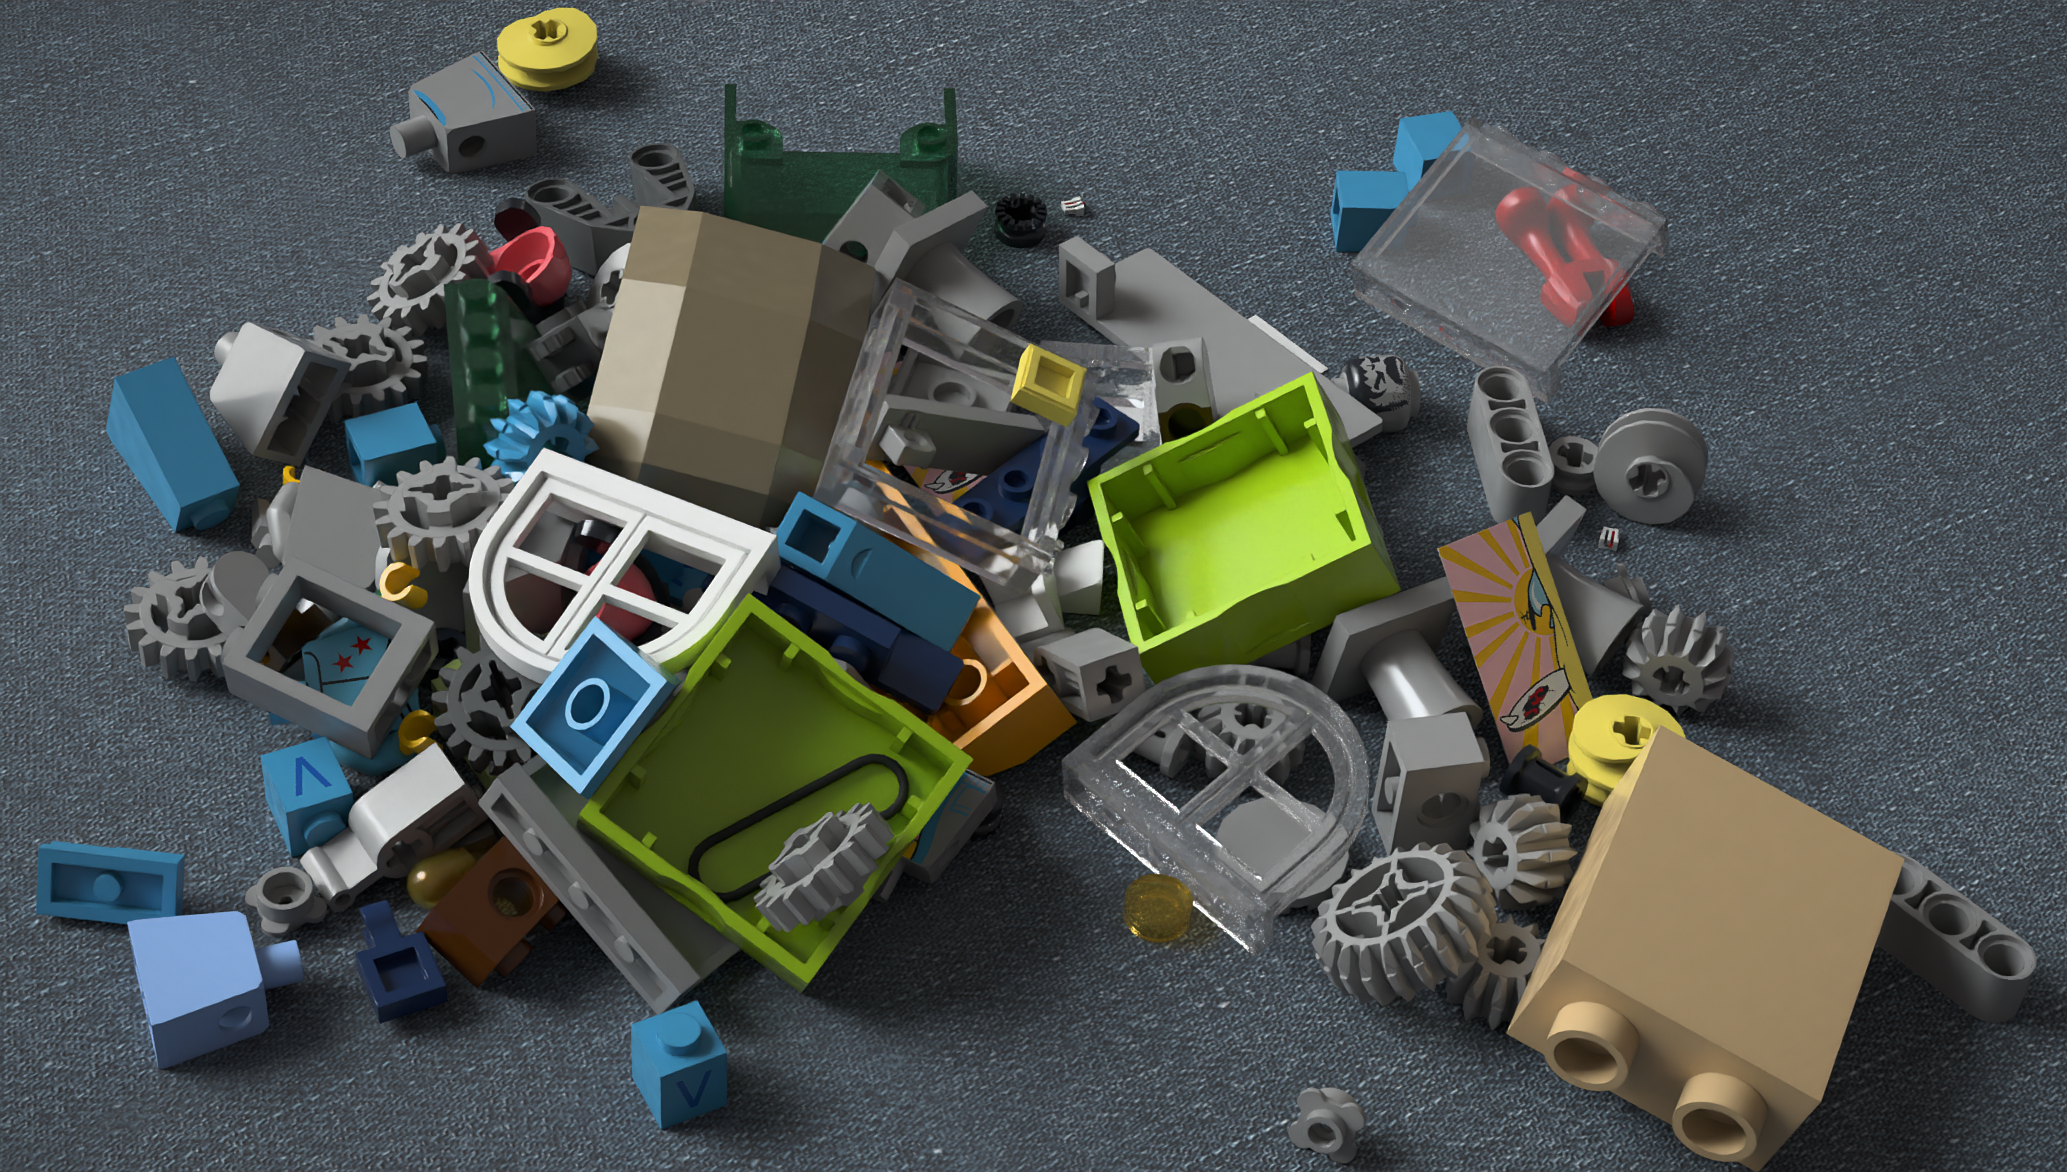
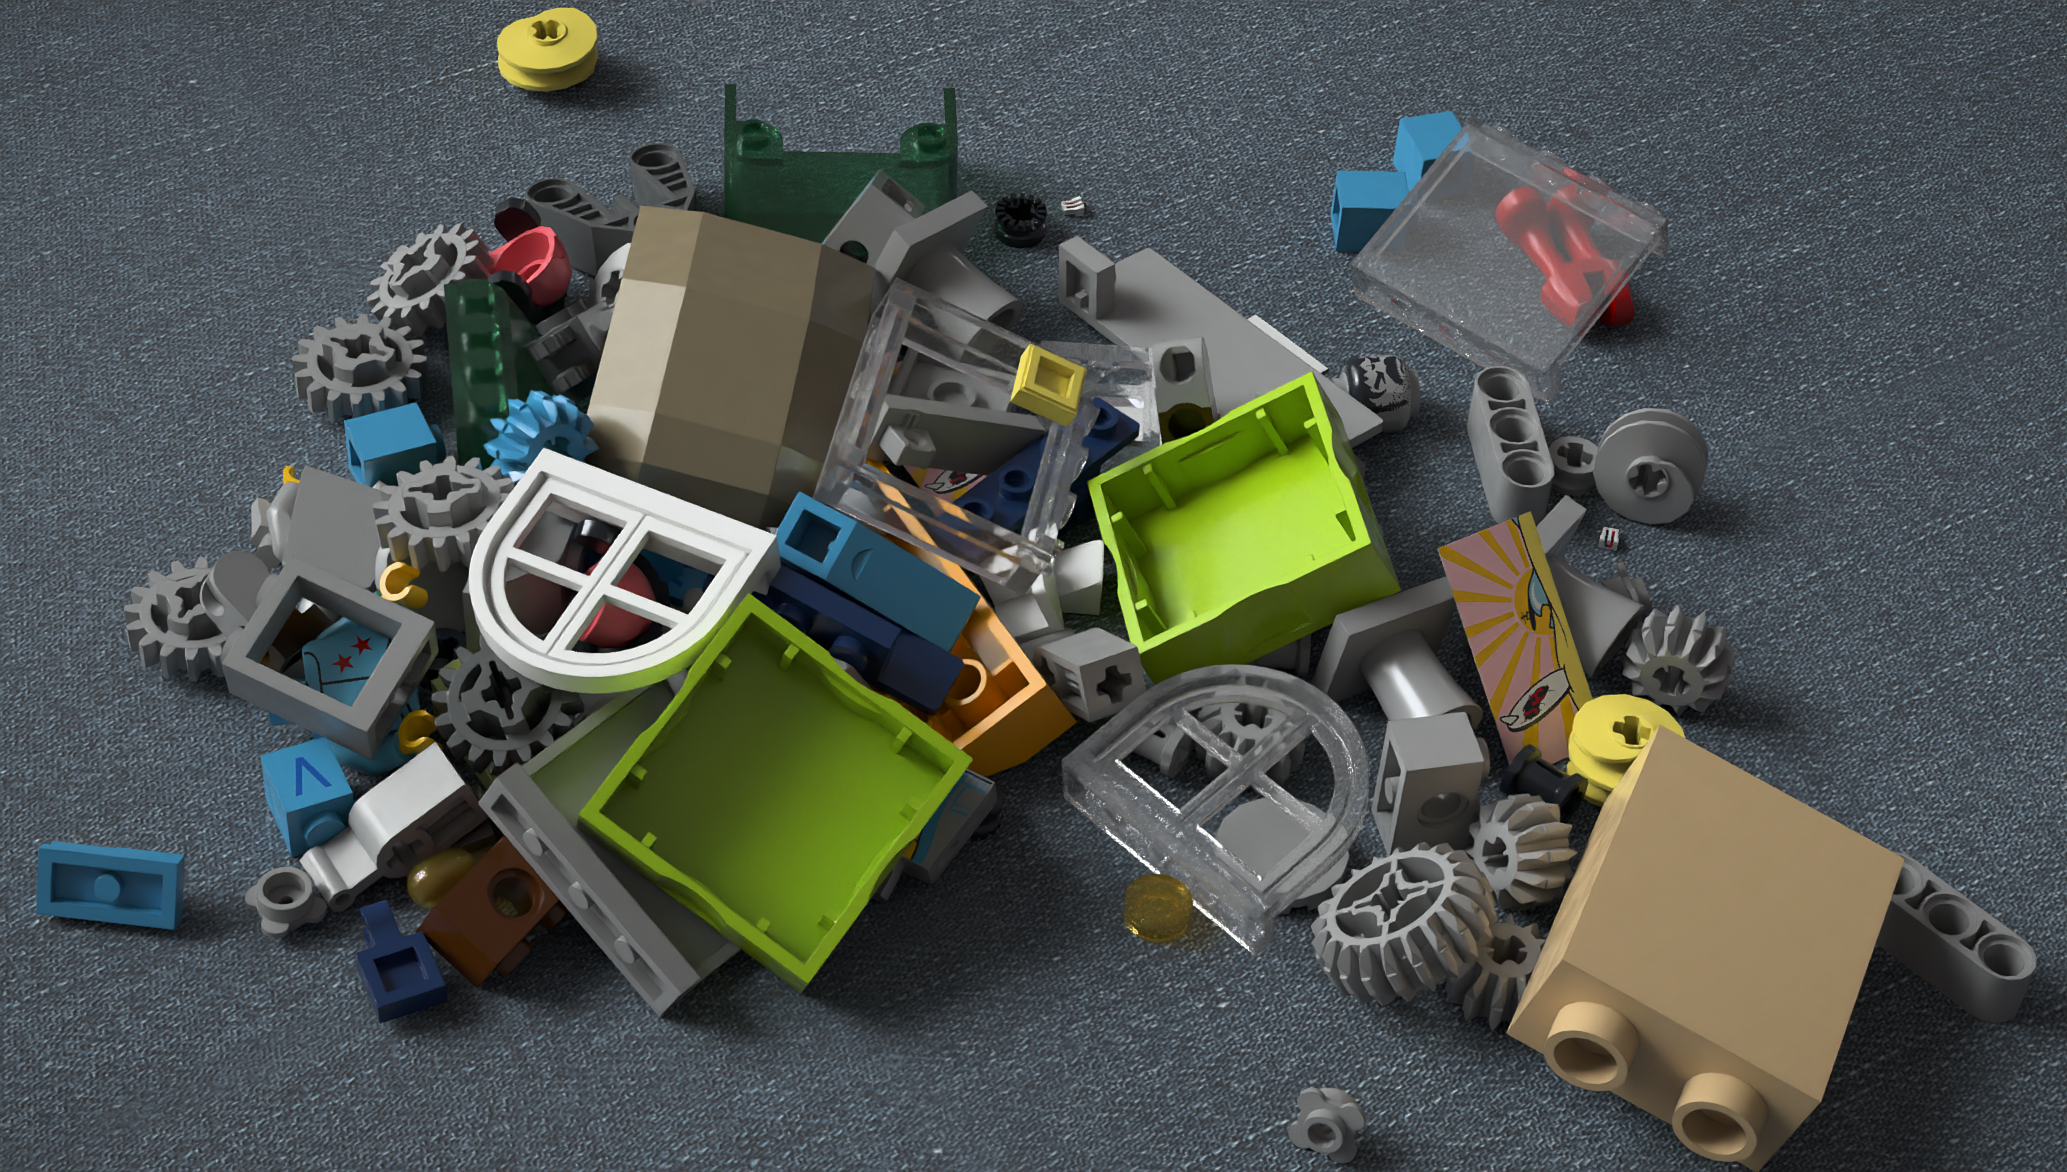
dark azure slope [106,356,240,533] -> none
light blue torso [127,911,304,1070] -> none
light grey torso [210,322,352,467] -> none
light grey torso [390,51,537,174] -> none
dark azure slope [510,616,682,800] -> none
dark azure brick [631,1000,727,1130] -> none
black piece [688,754,910,903] -> none
light grey gear [754,802,894,932] -> none

